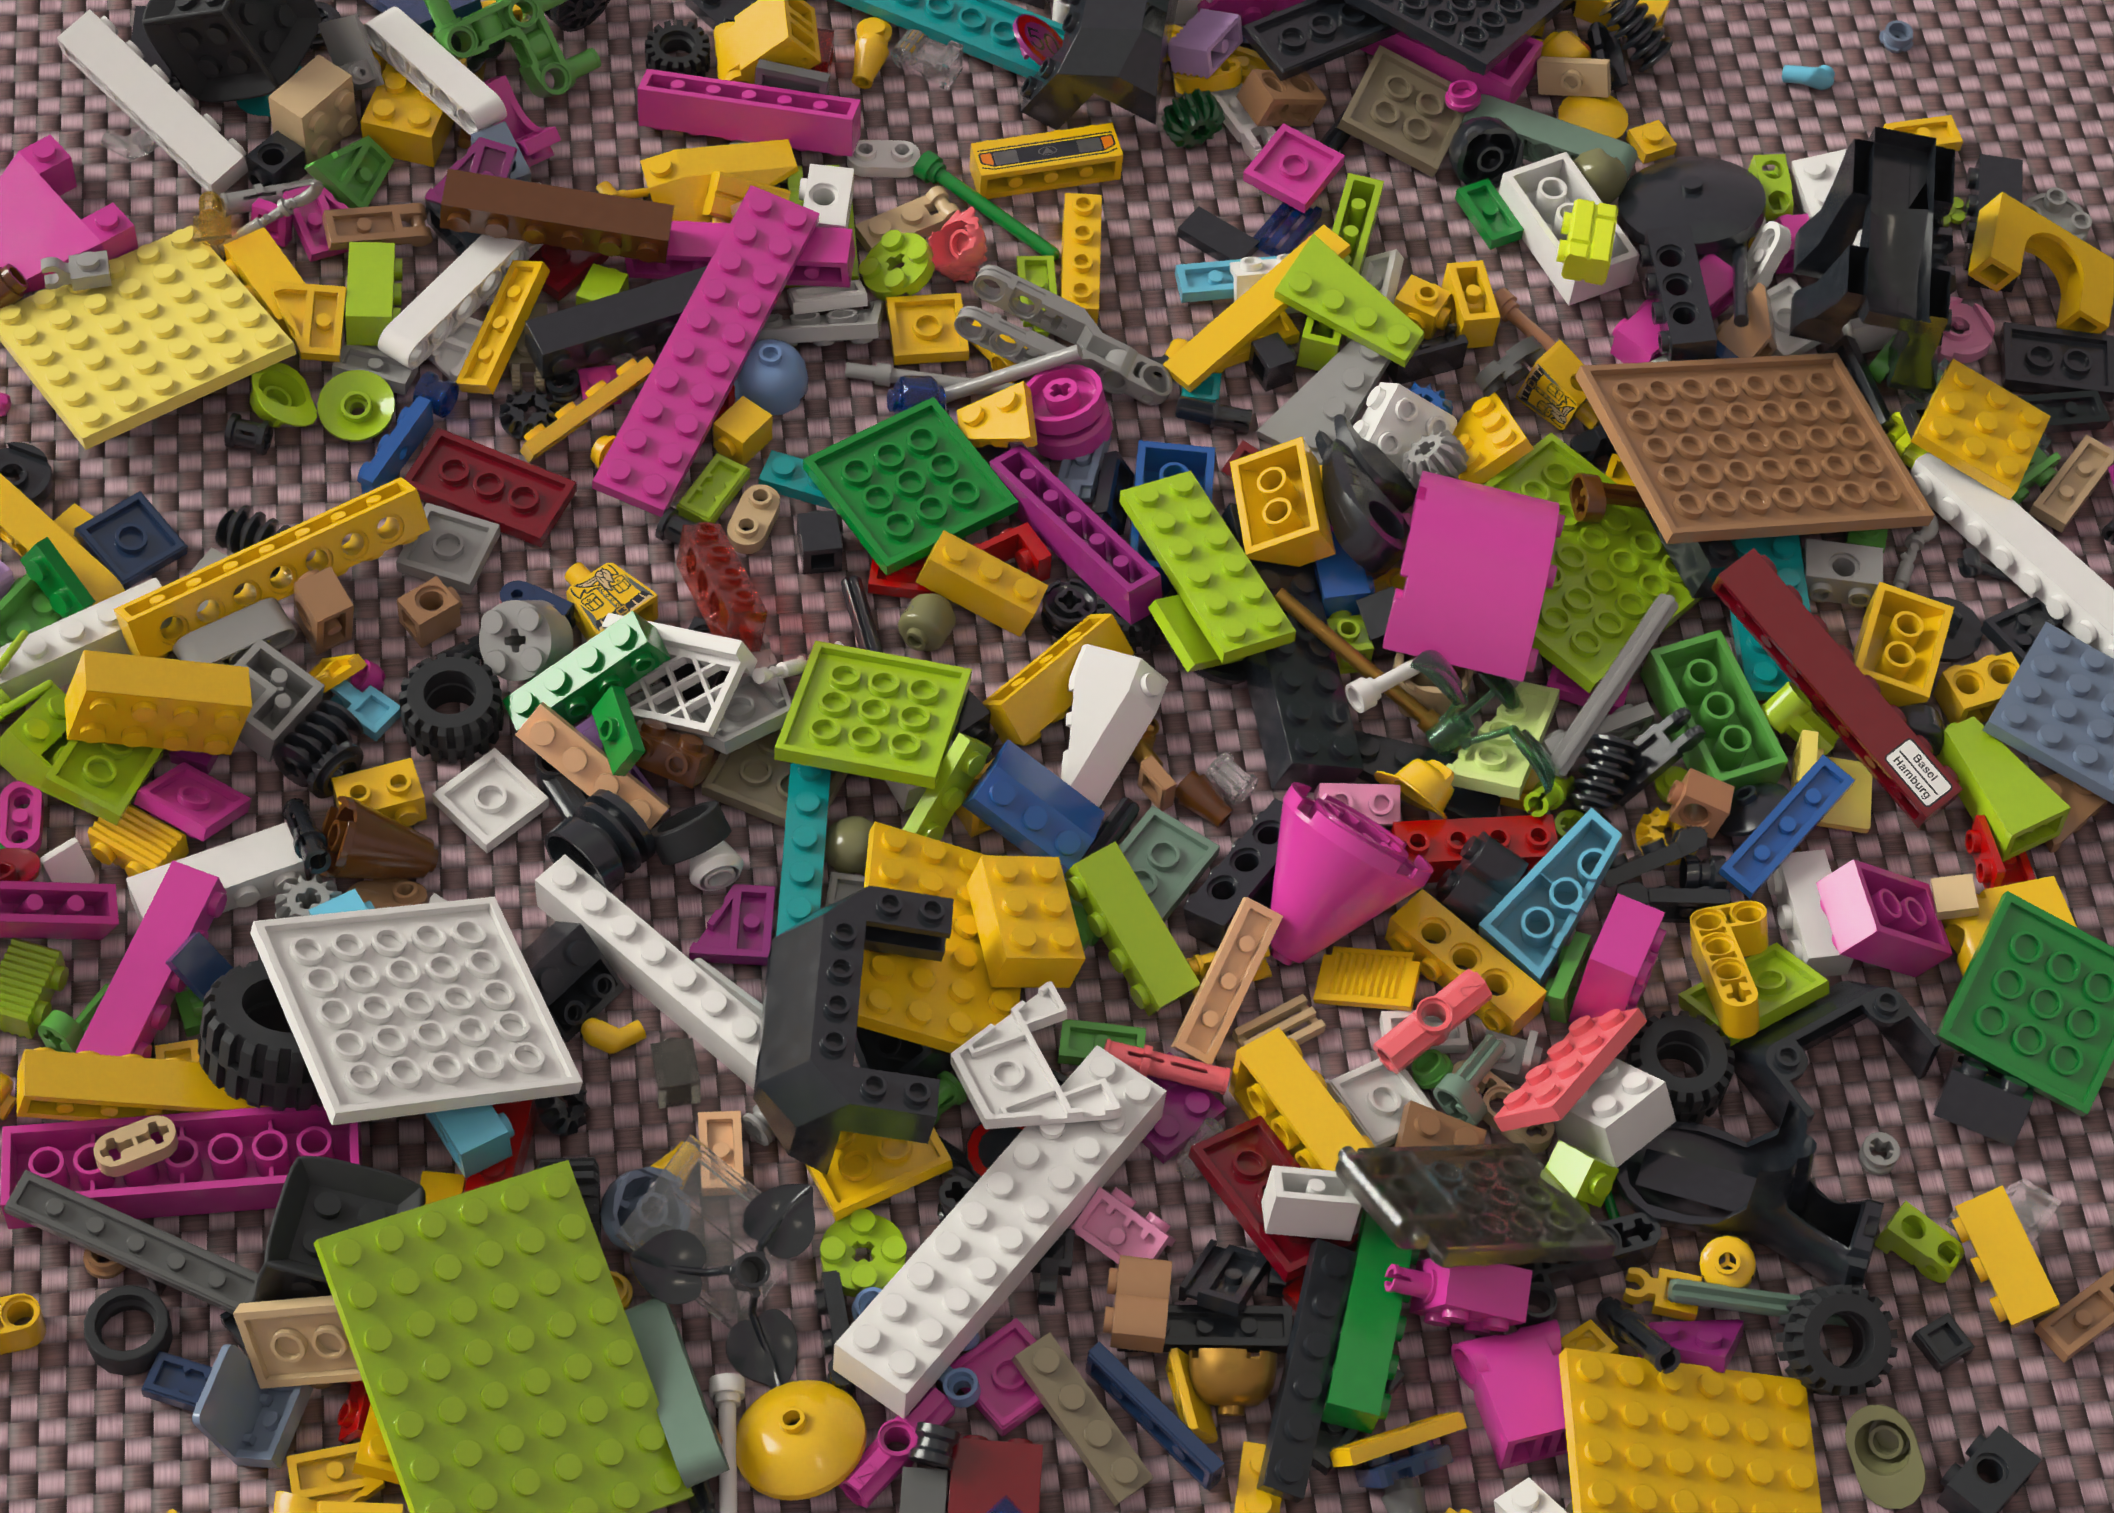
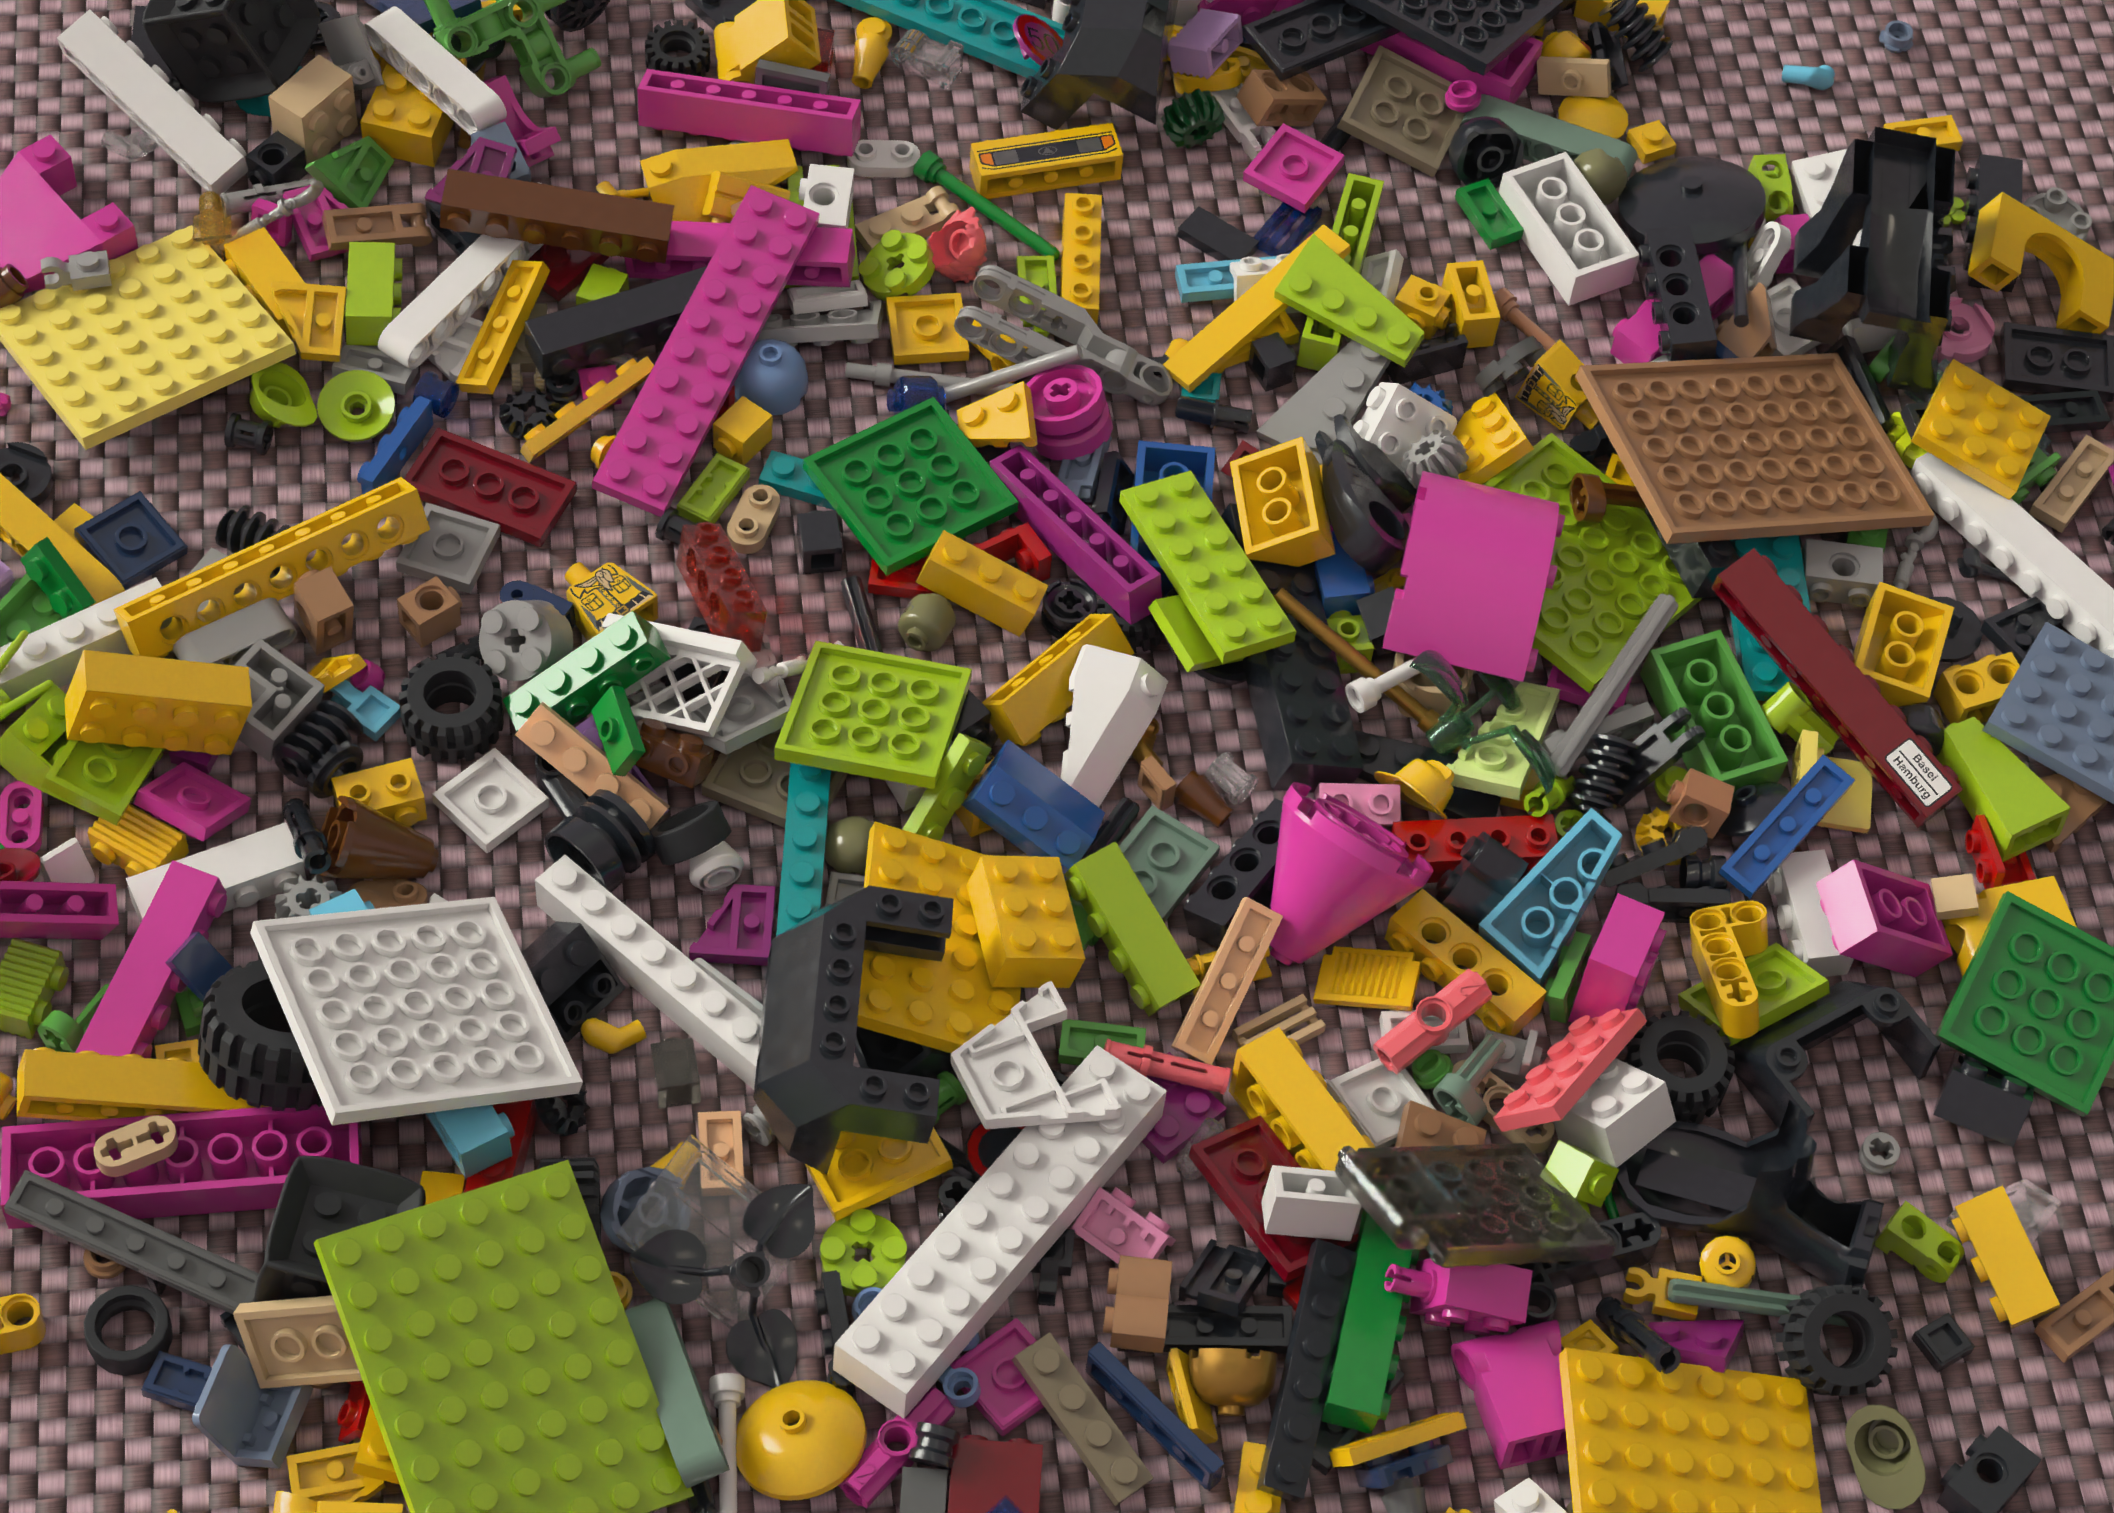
neon yellow brick [1556,199,1618,285] -> none

